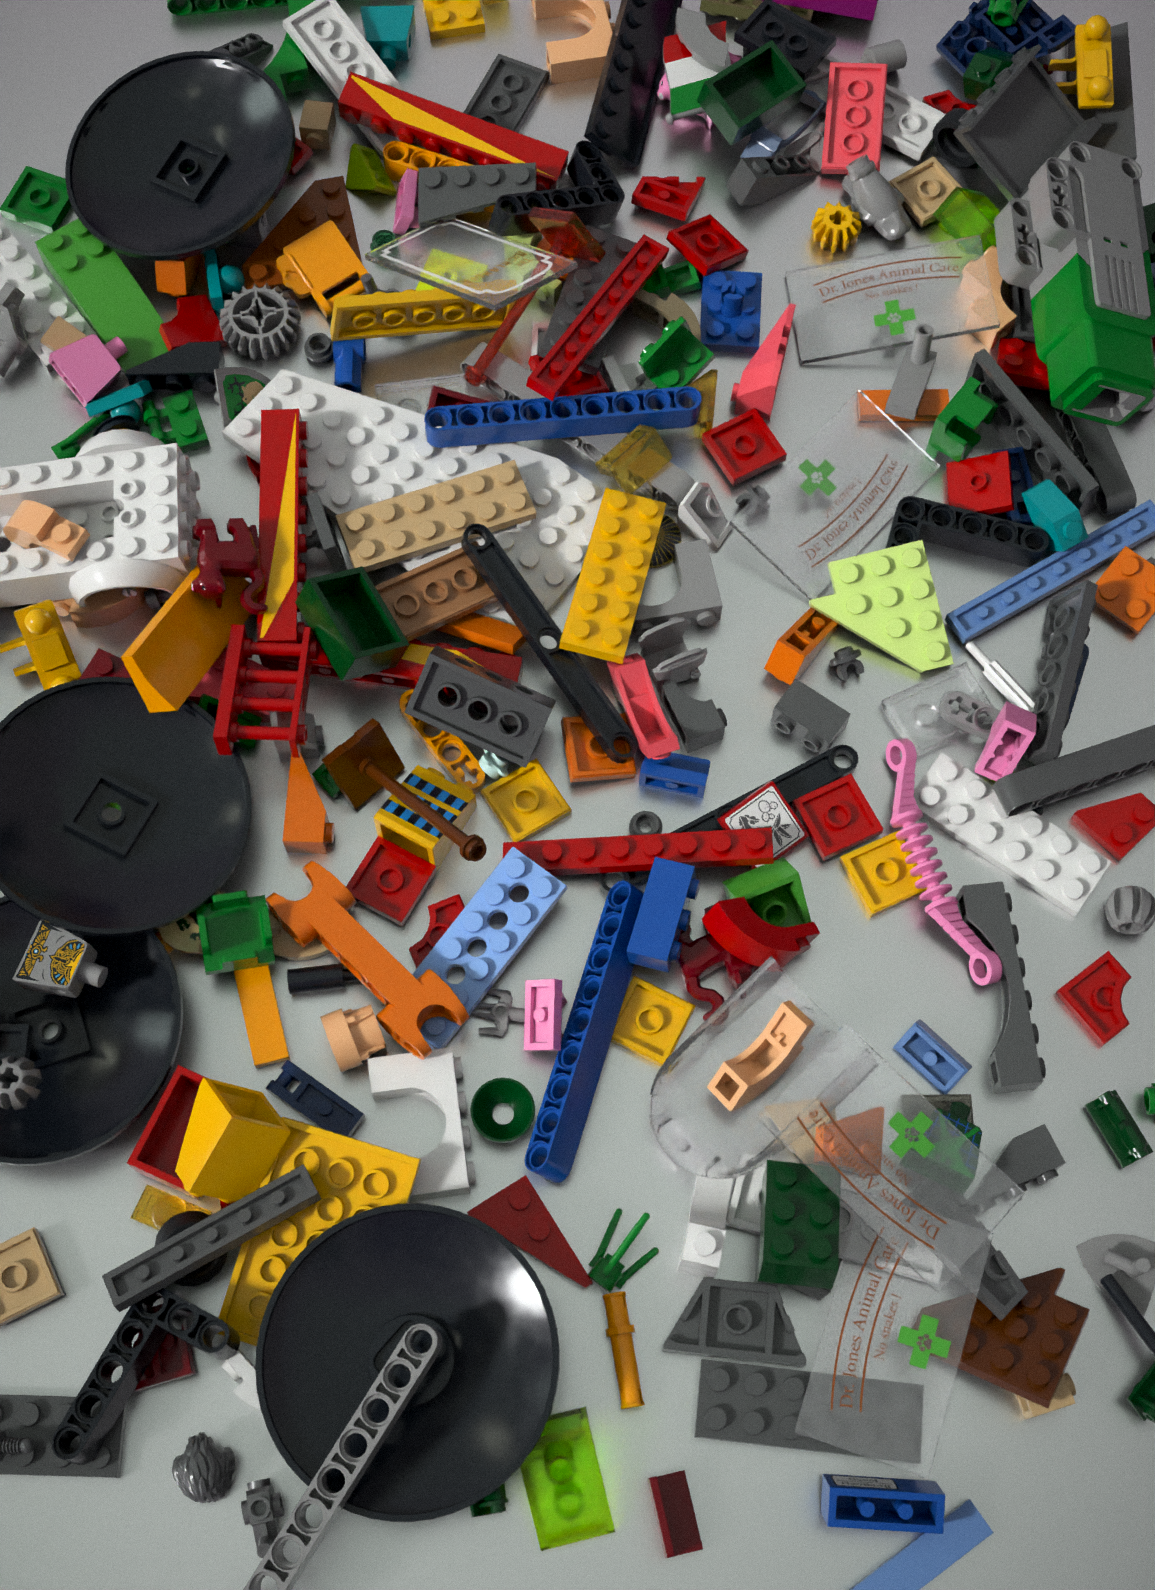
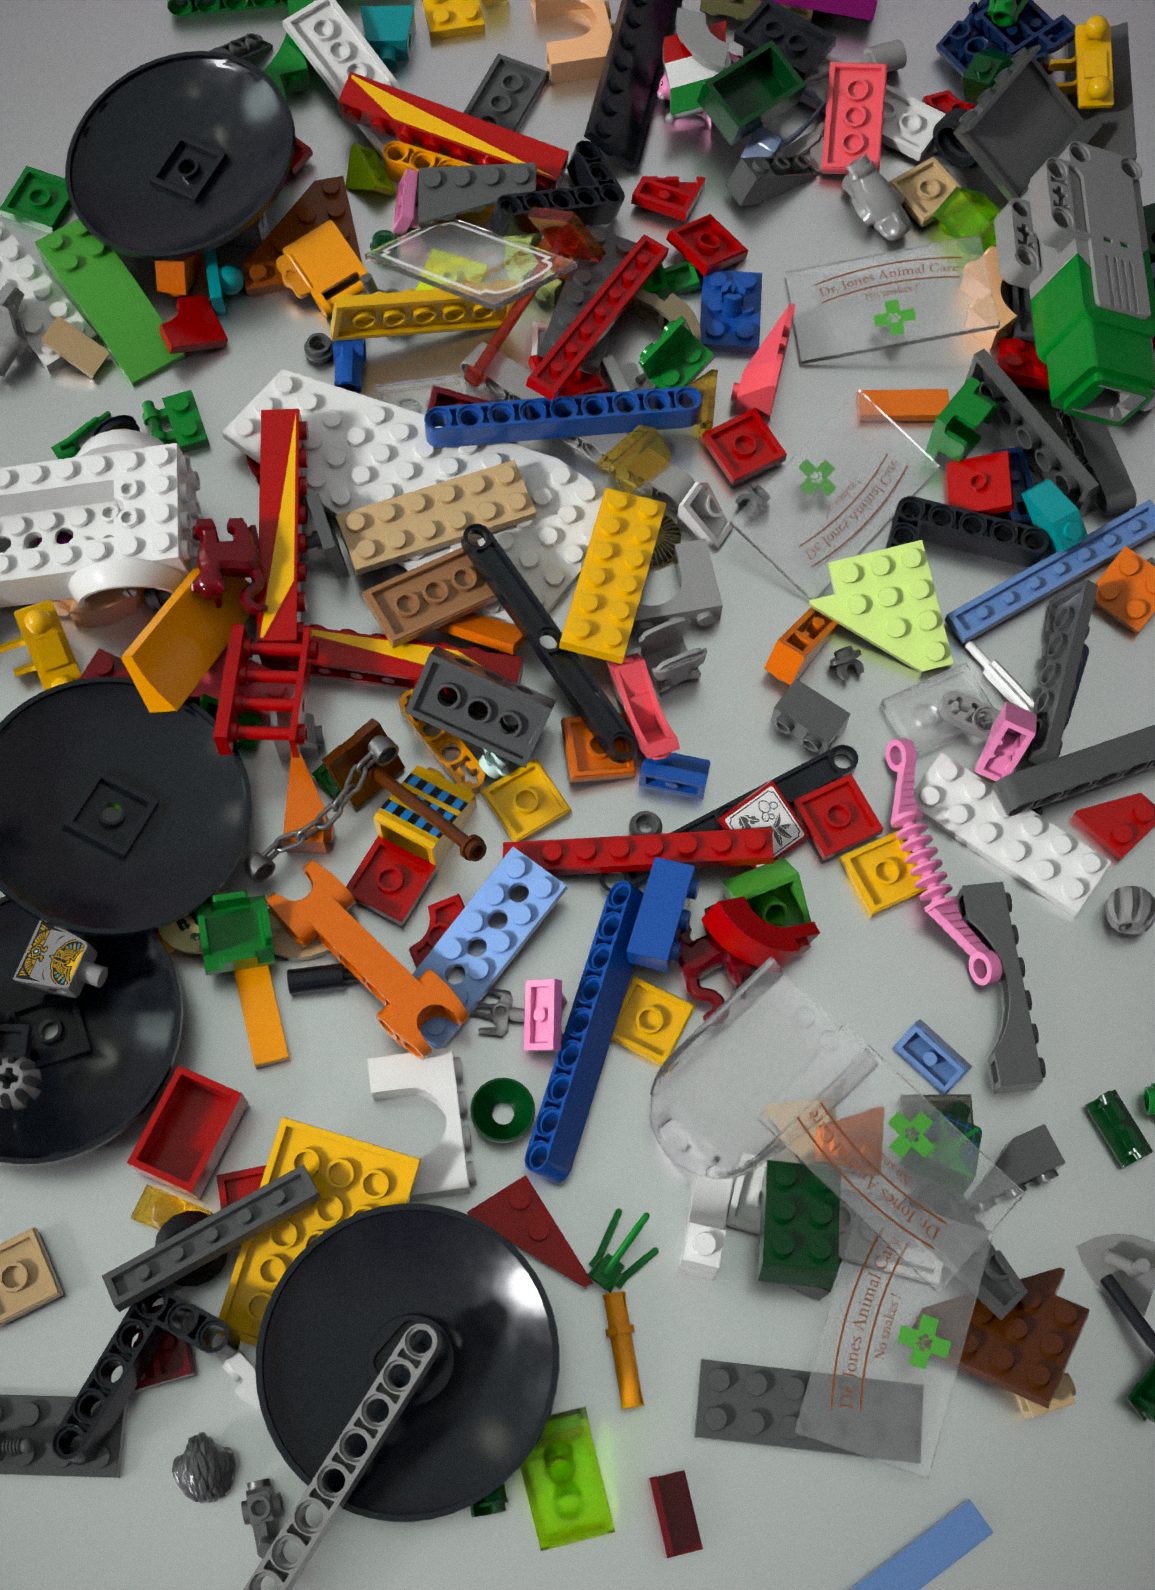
light nougat arch [3,500,90,562] -> none
bright pink torso [49,334,128,409] -> none
teal tile [85,380,153,424] -> none
black slope [126,342,225,393] -> none
yellow slope [175,1077,291,1203] -> none
shield [214,367,271,430] -> none
light grey gear [219,282,301,361] -> none
dark blue plate [265,1060,365,1137] -> none
dark green piece [295,566,410,682] -> none
tan brick [299,100,336,150] -> none
light nougat piece [320,1004,387,1073] -> none
dark grey arch [661,681,727,753] -> none
dark grey wing [663,1277,806,1366] -> none
light nougat arch [707,1000,814,1112] -> none
yellow gear [811,201,862,253] -> none
blue brick [820,1474,945,1534] -> none
light grey piece [884,324,937,420] -> none
red tile [1055,951,1131,1047] -> none
none -> flat silver piece [244,735,399,883]

